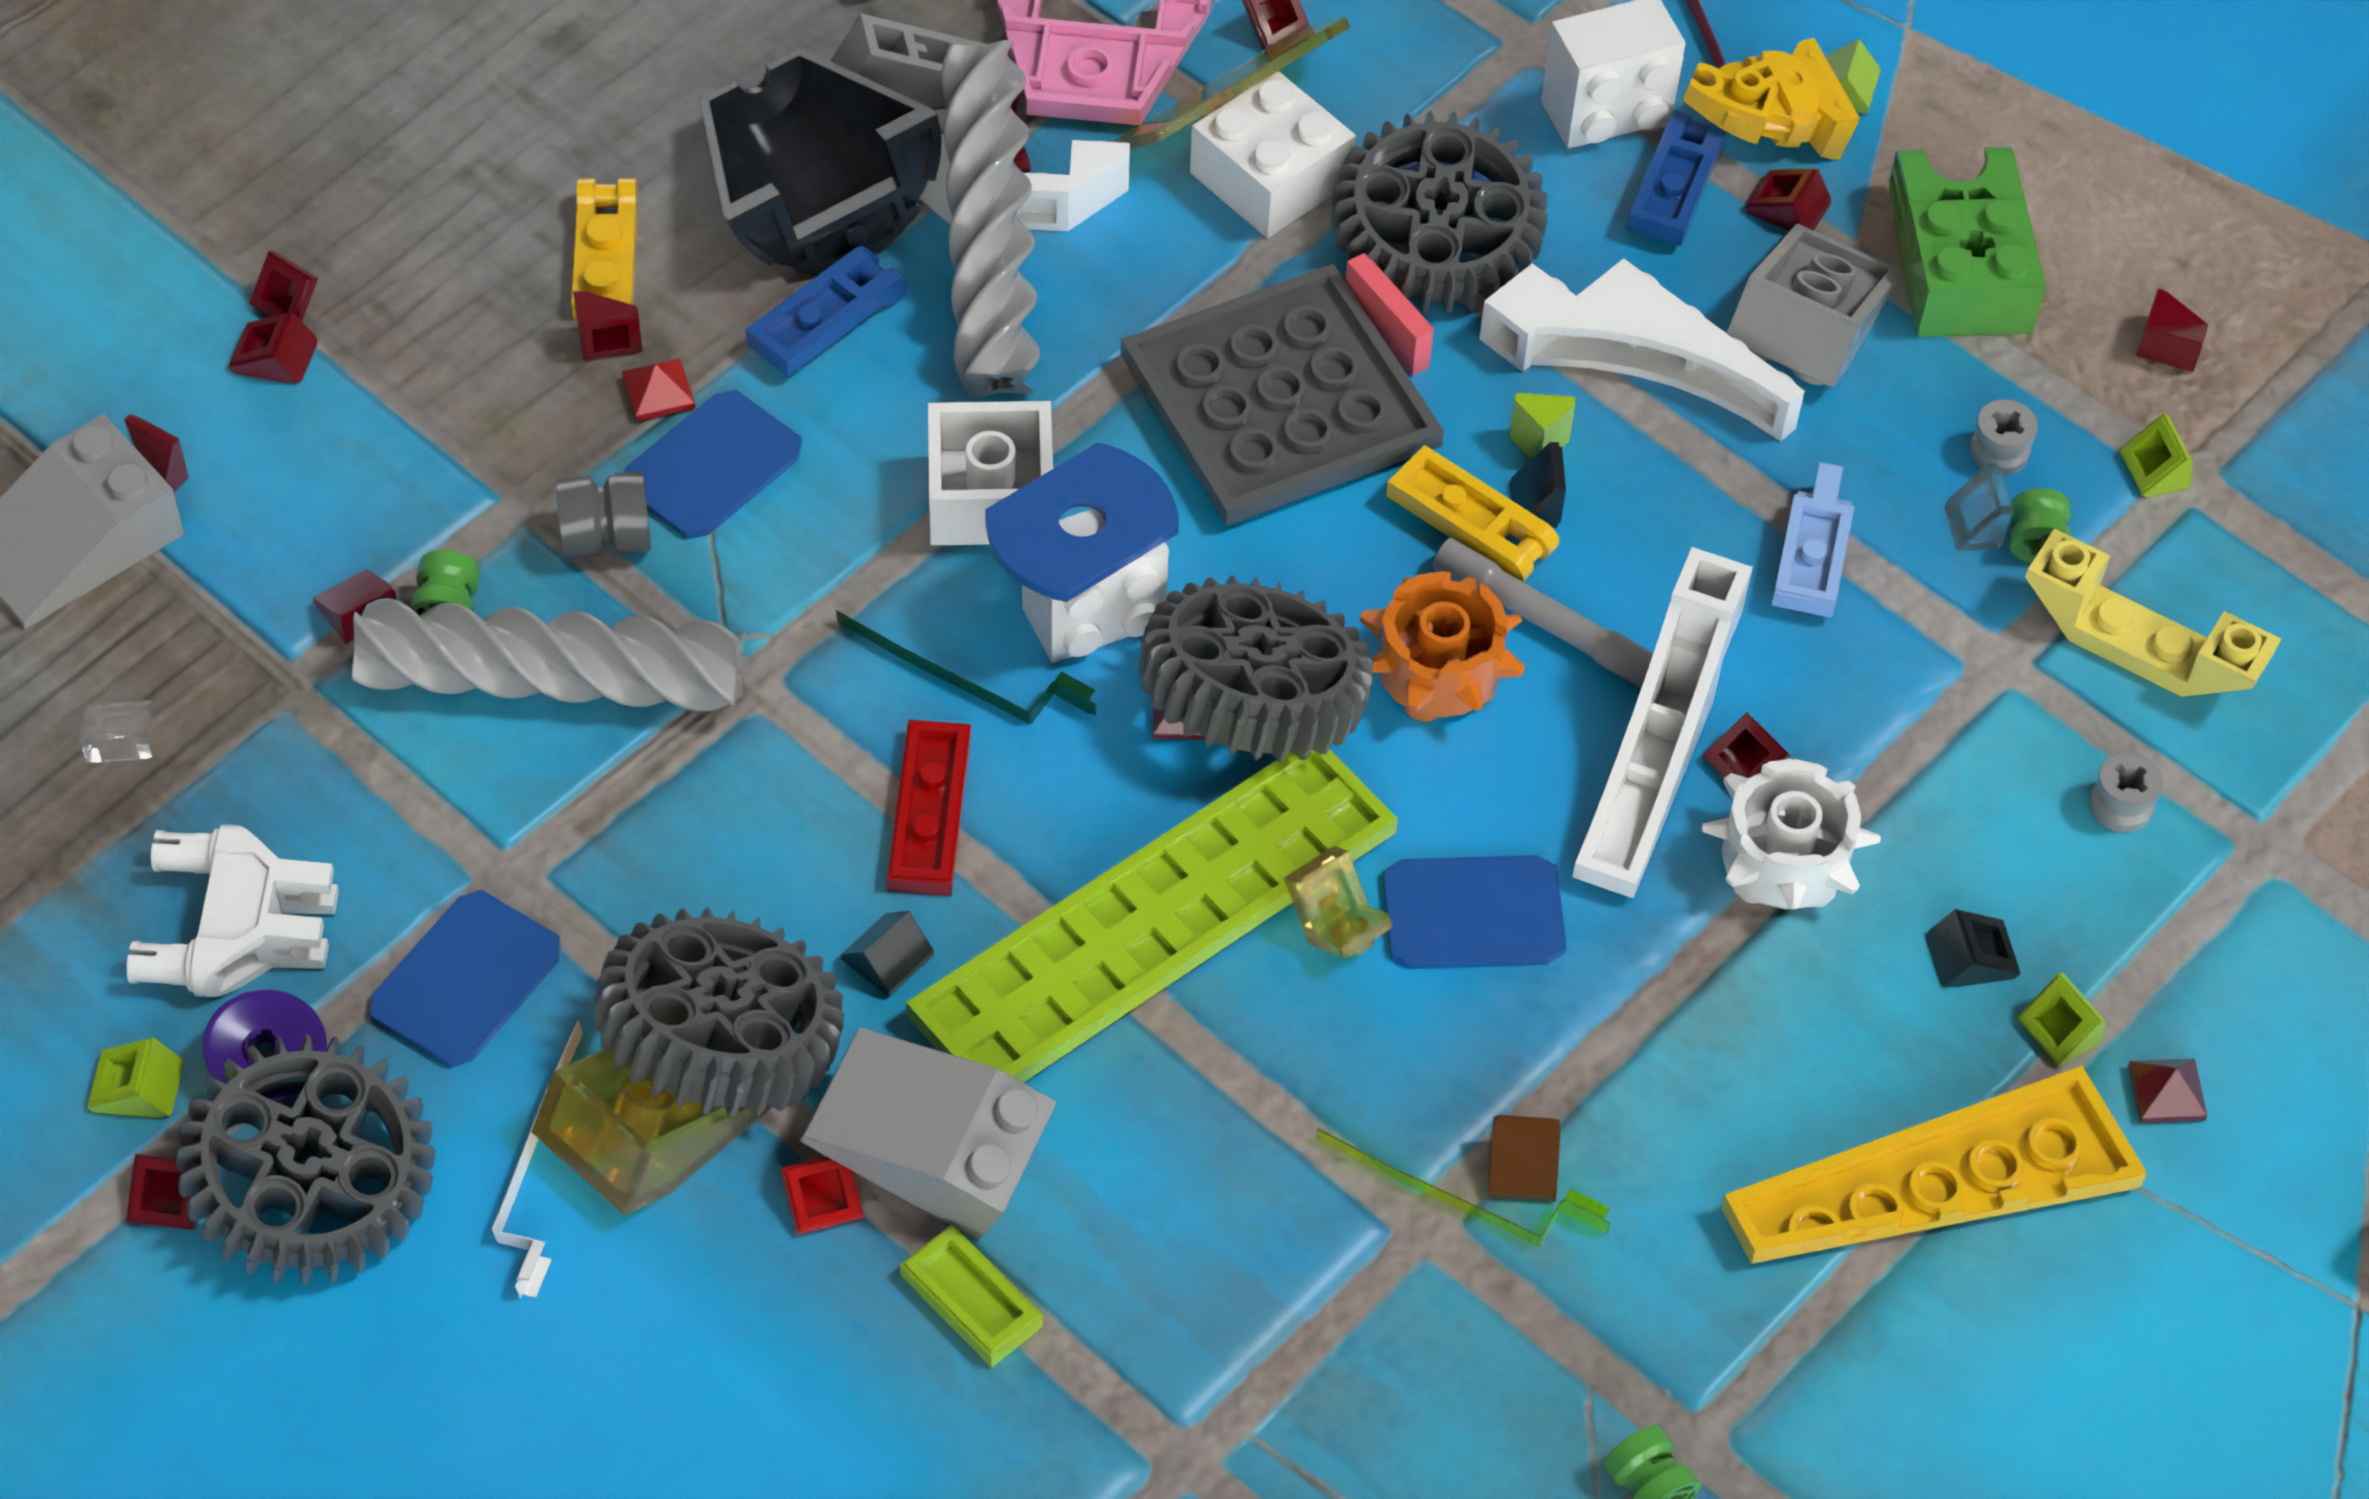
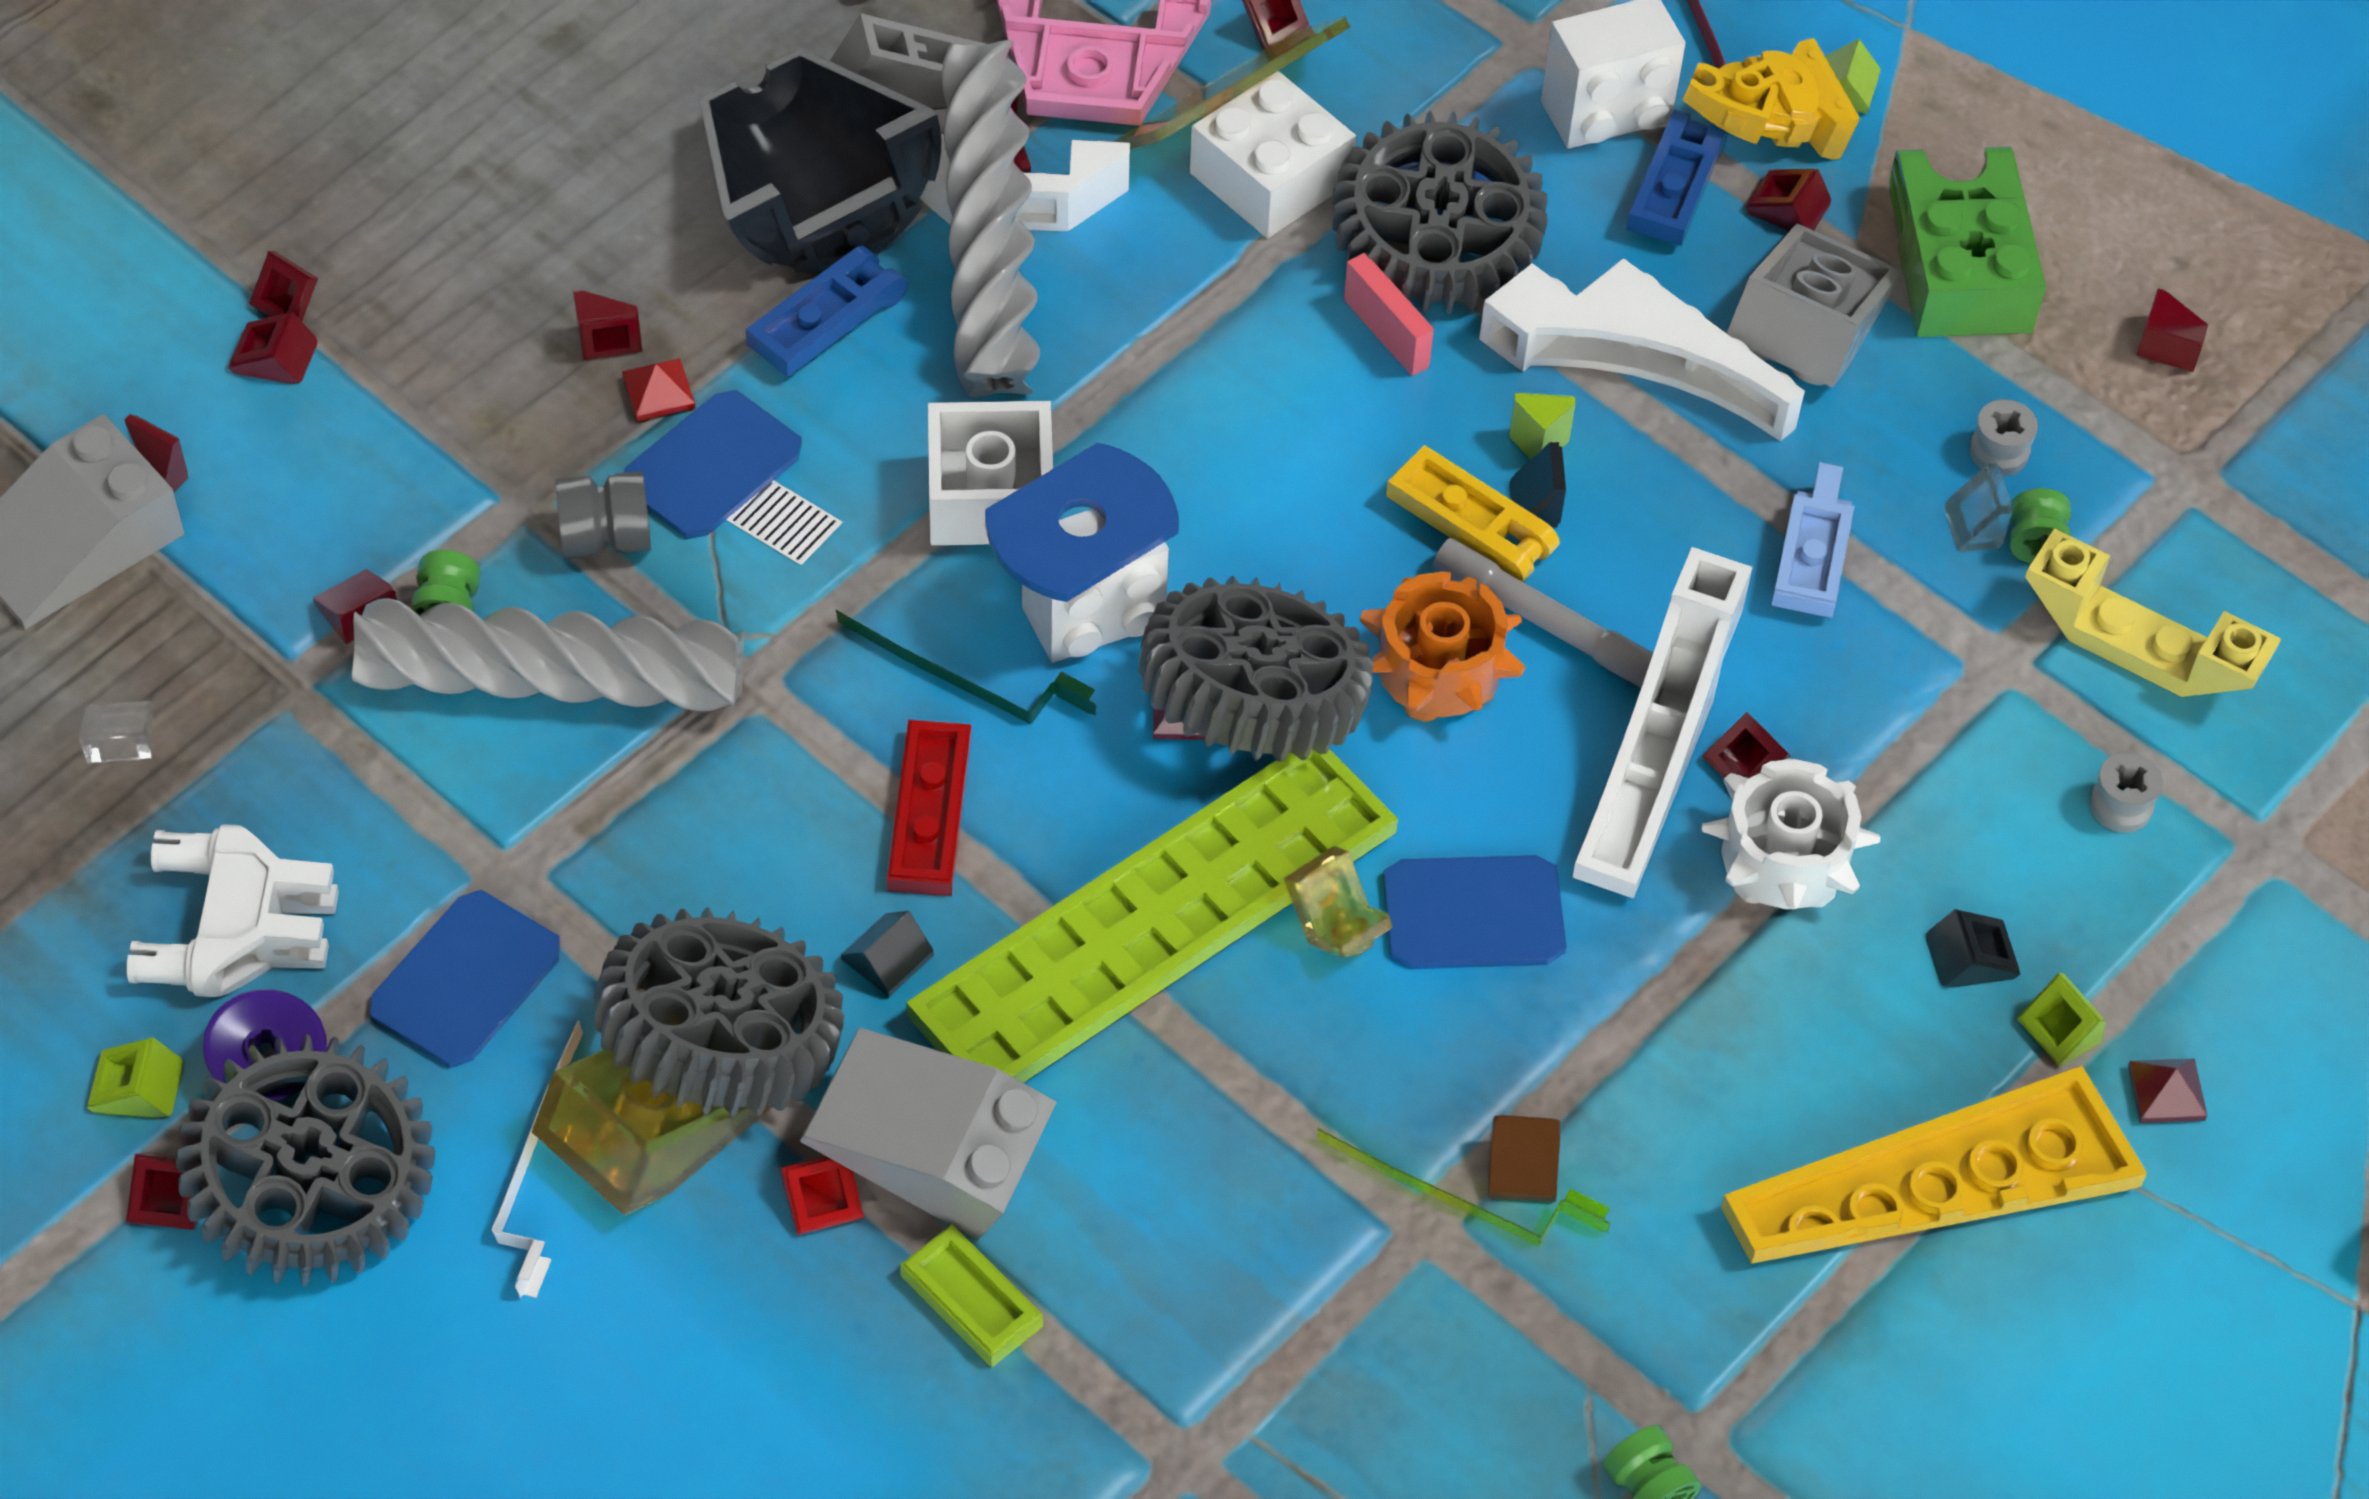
yellow plate [571,178,638,319] -> none
dark grey plate [1120,263,1444,526] -> none
lime slope [2119,413,2193,498] -> none
none -> white sticker [726,480,843,565]

